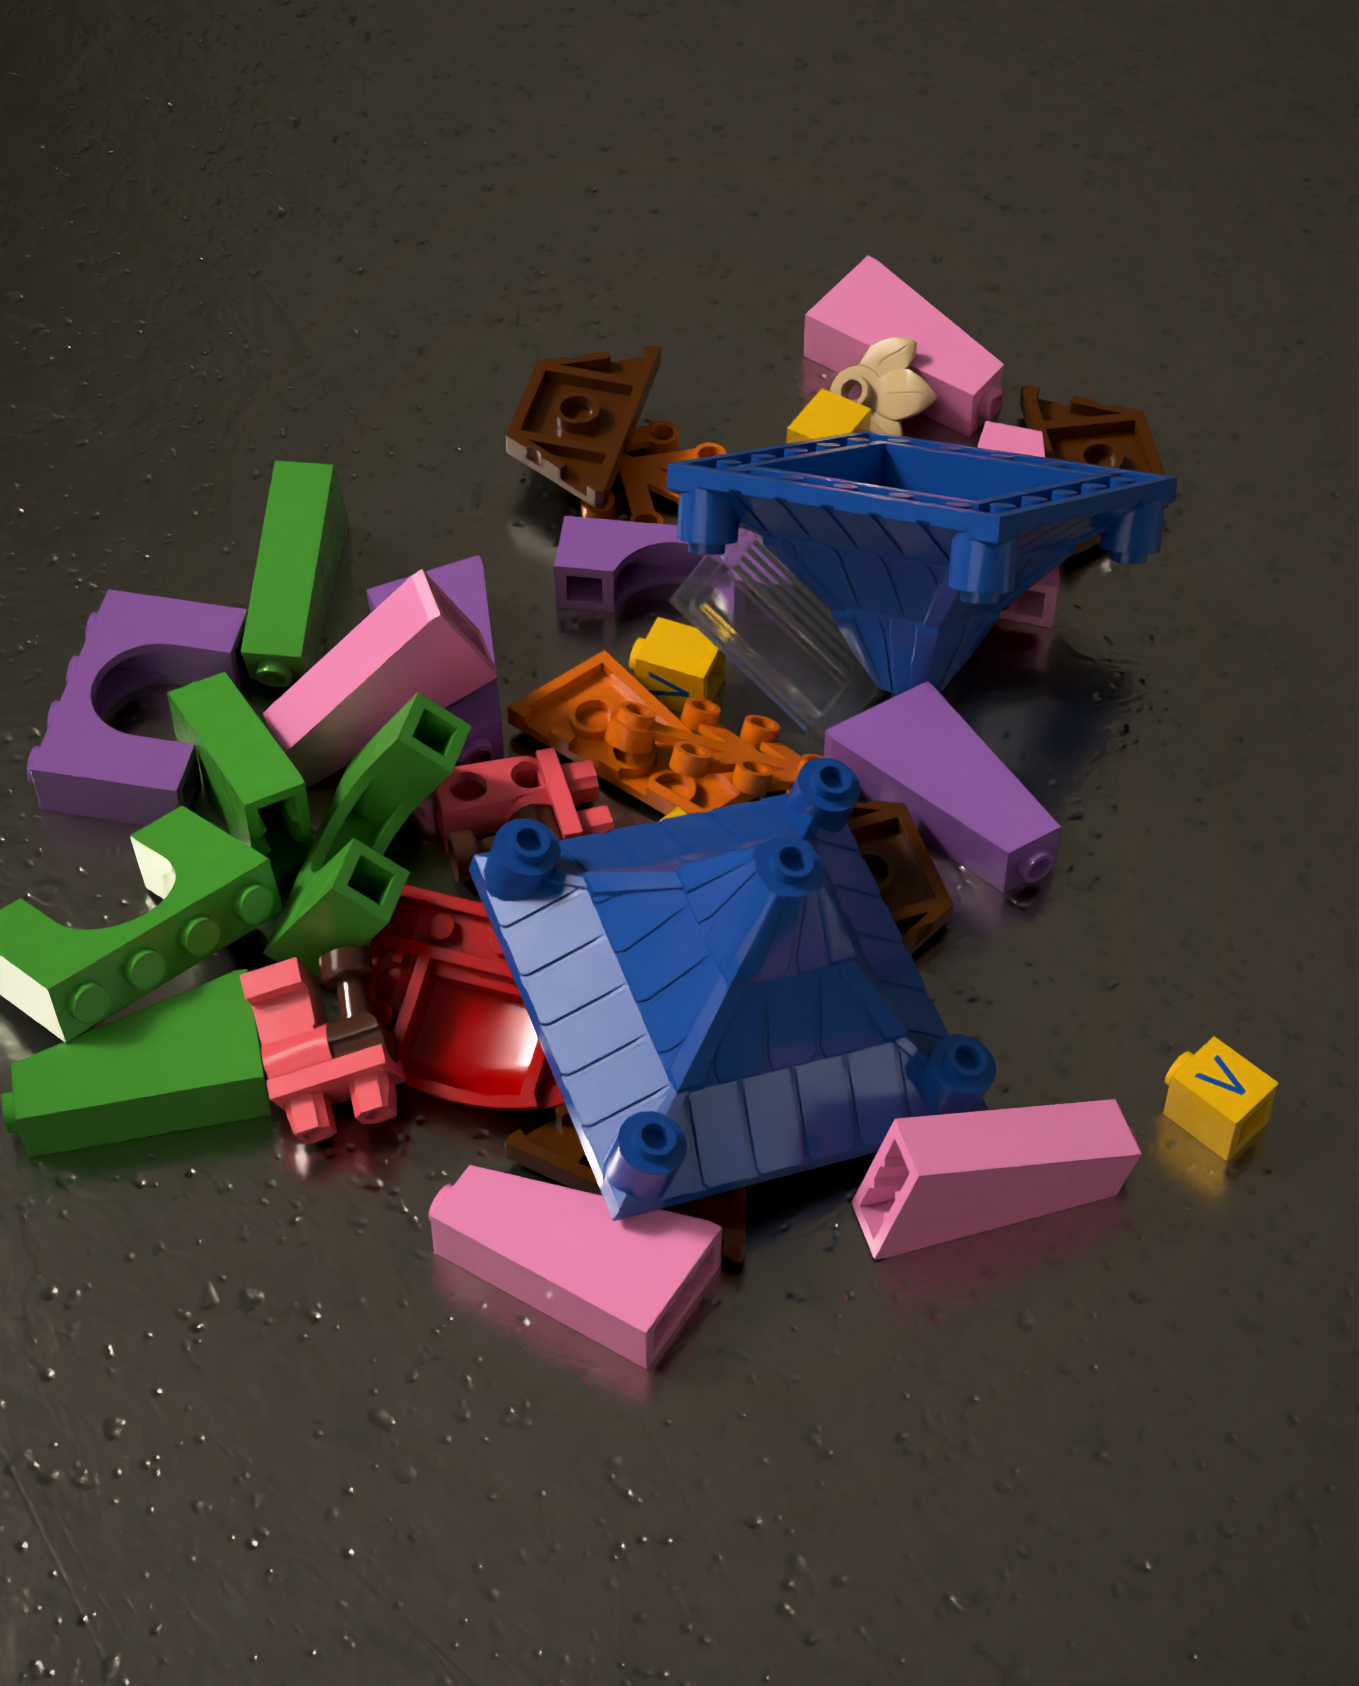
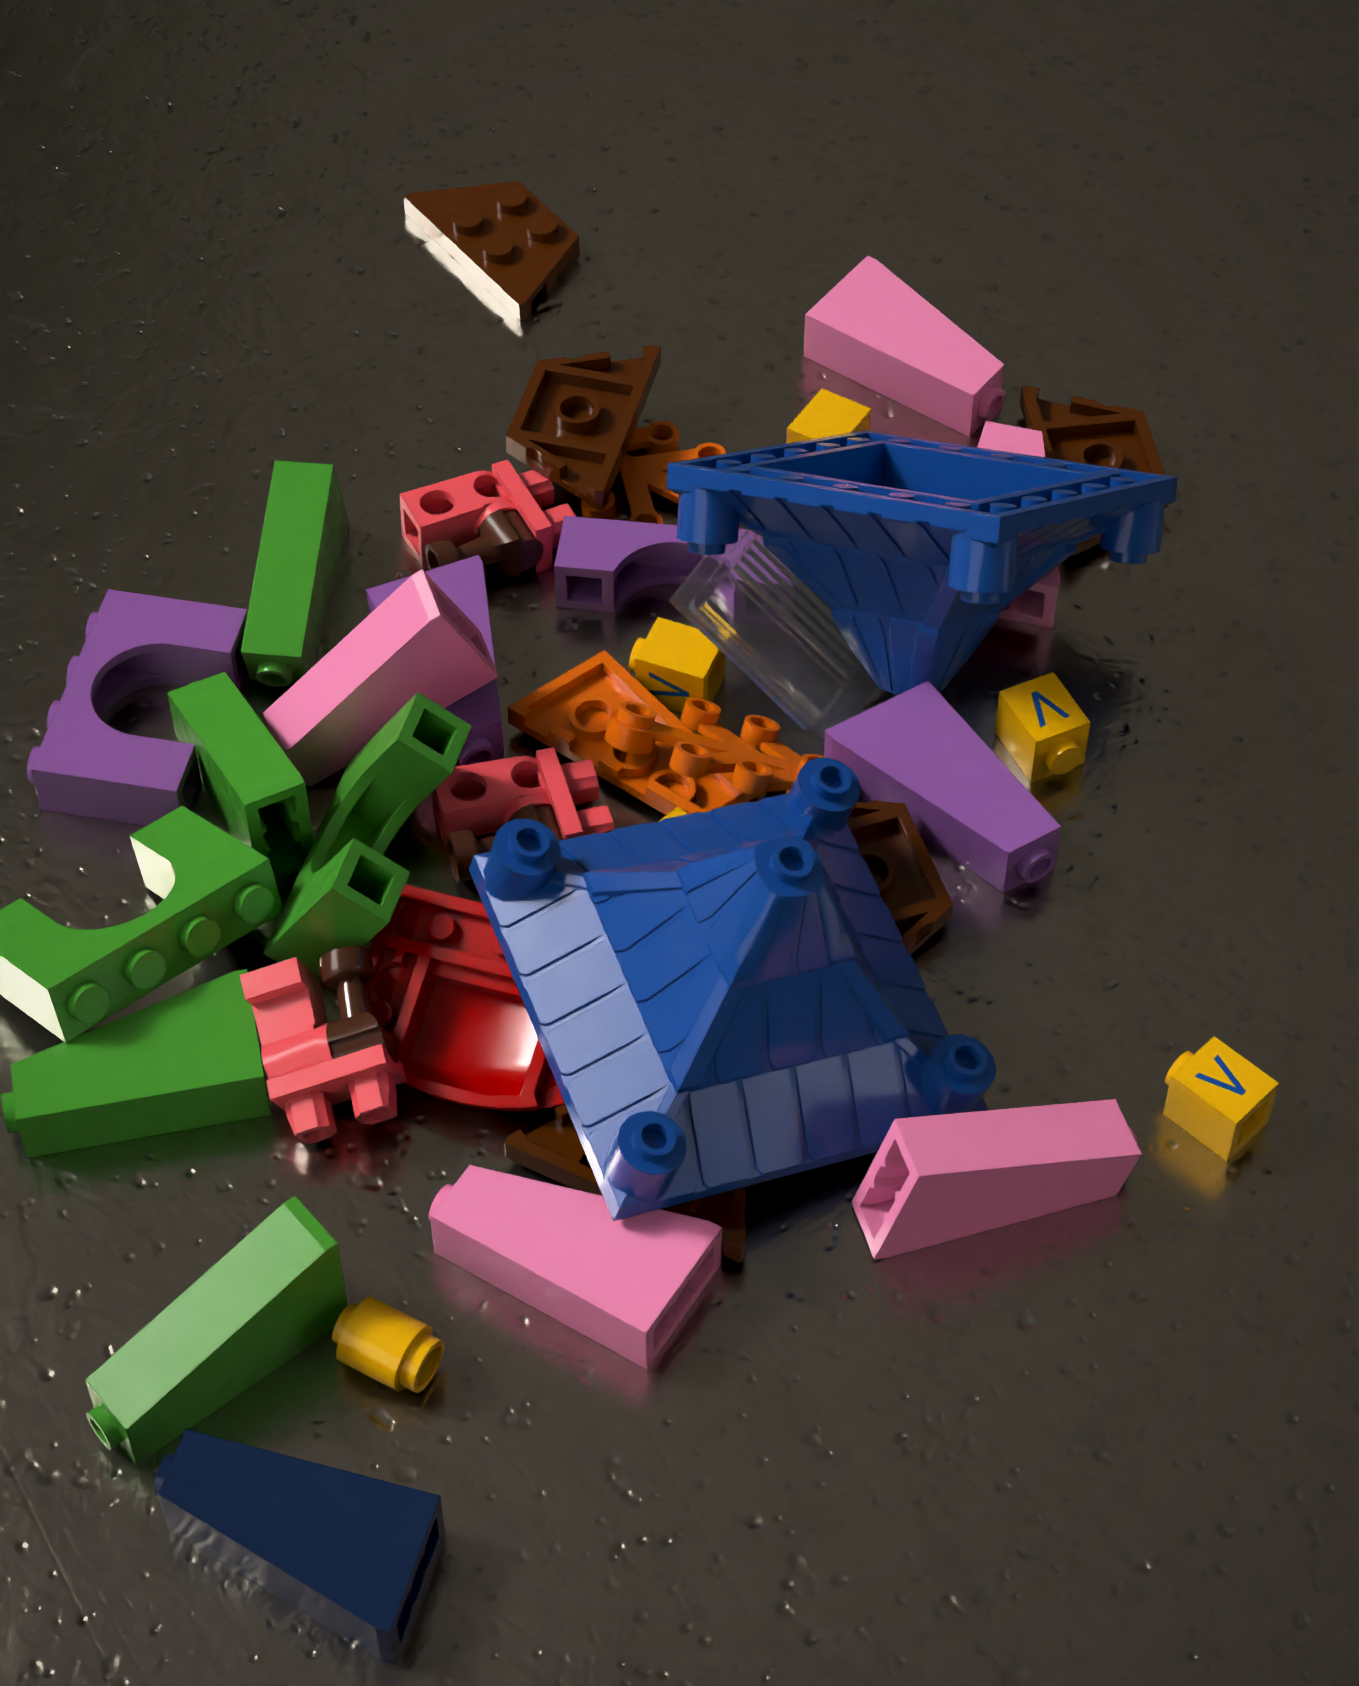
tan plate [830,337,937,436] -> none
none -> bright green slope [85,1196,348,1466]
none -> dark blue slope [154,1429,445,1665]
none -> yellow brick [332,1296,445,1393]
none -> coral hips [399,459,576,576]
none -> reddish brown wing [404,181,580,321]
none -> yellow brick [995,672,1091,783]

